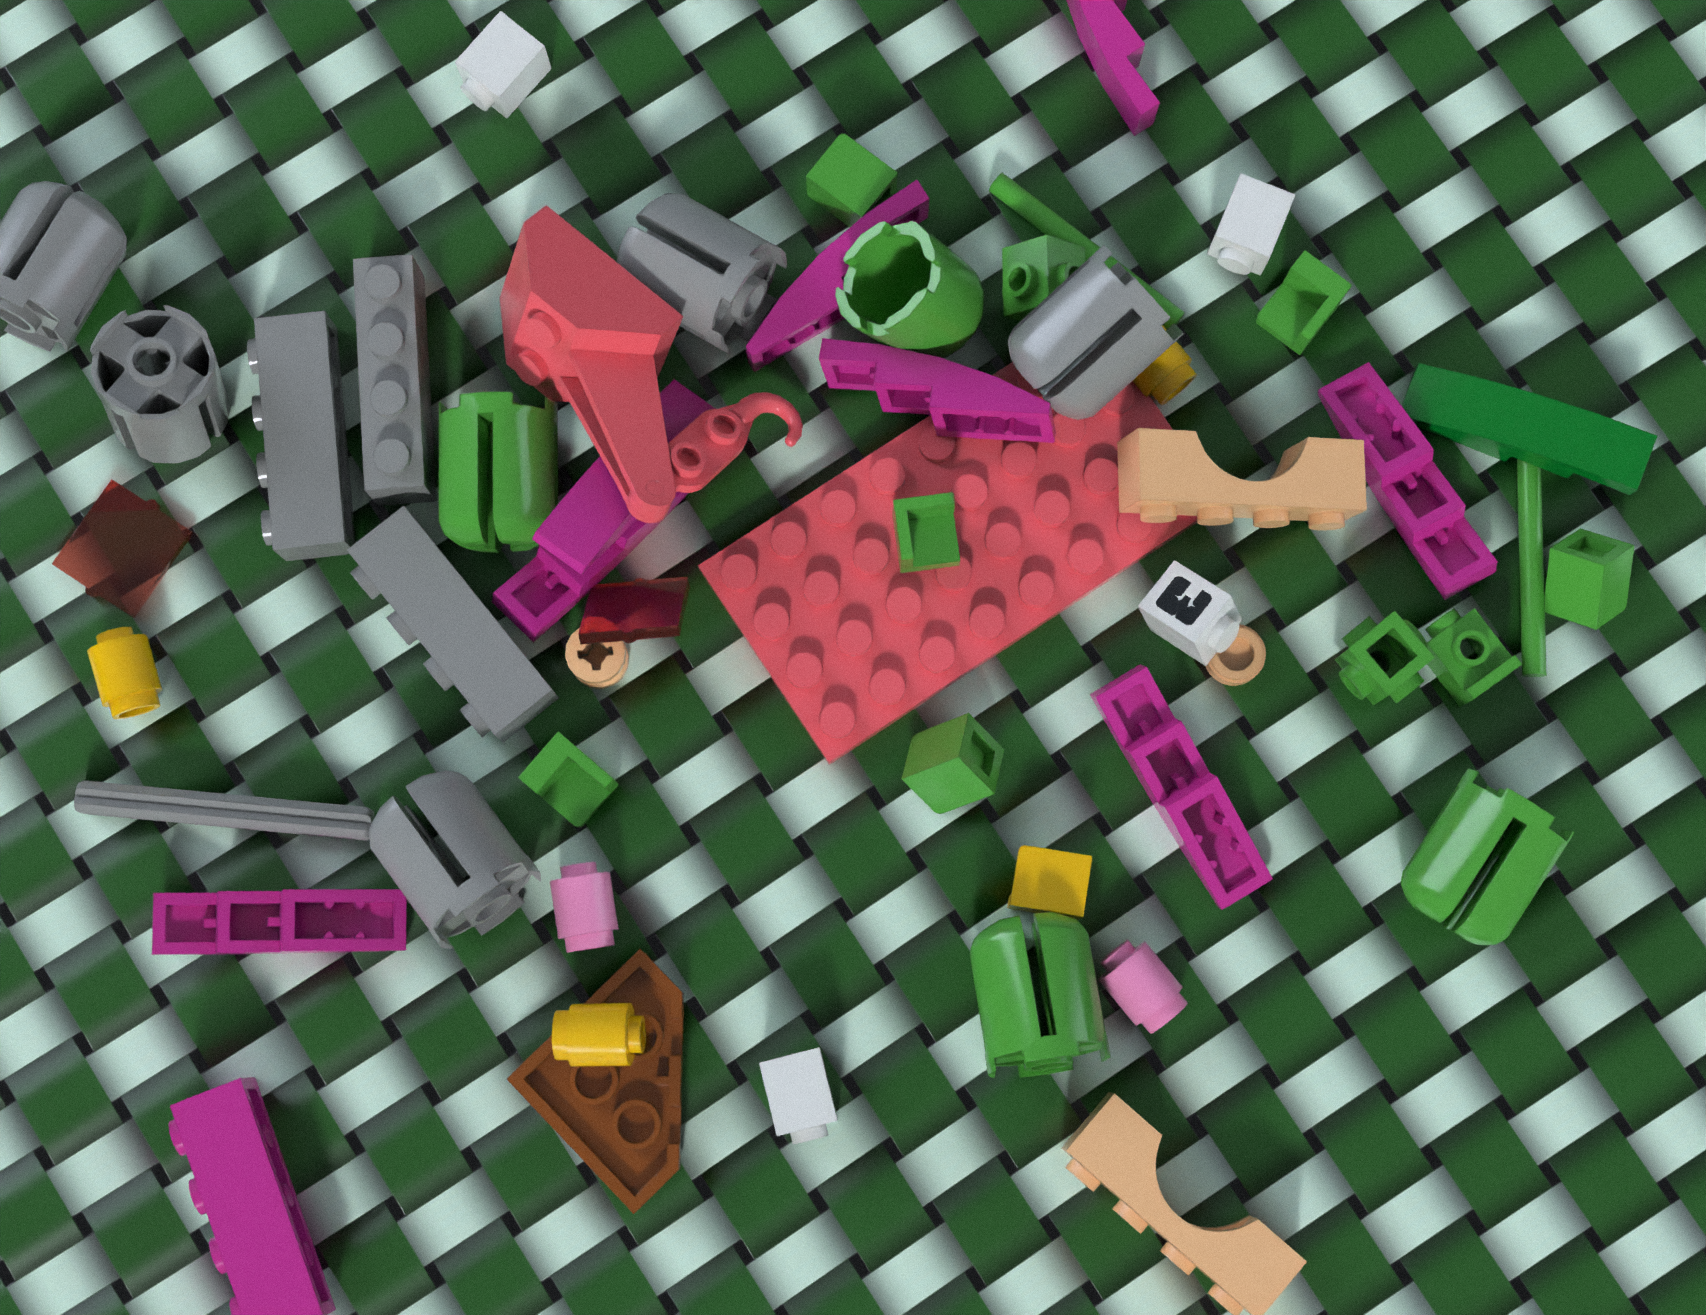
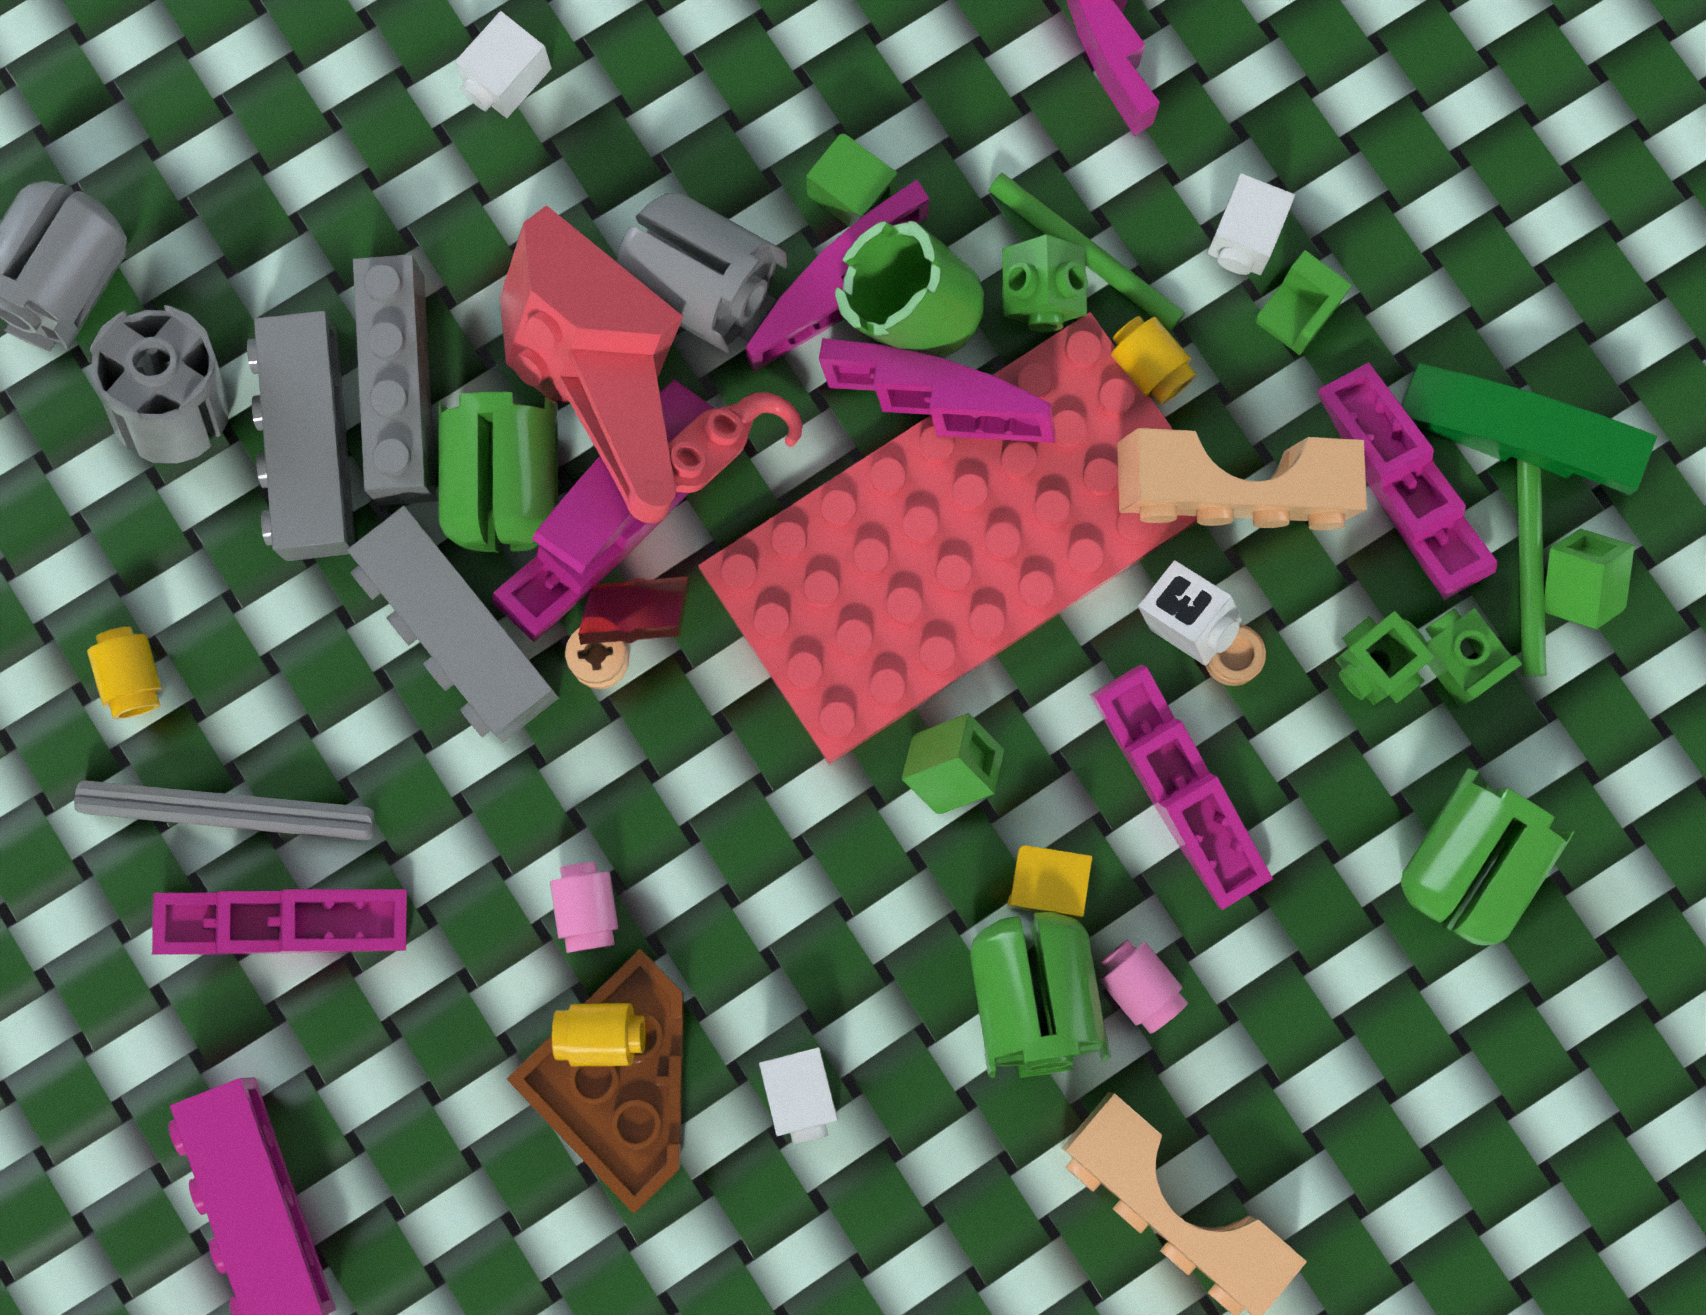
clear red piece [52,479,194,618] -> none
light grey cylinder [369,770,541,949] -> none
bright green panel [518,732,619,828] -> none
bright green panel [892,492,960,573] -> none
light grey cylinder [1008,245,1184,420] -> none

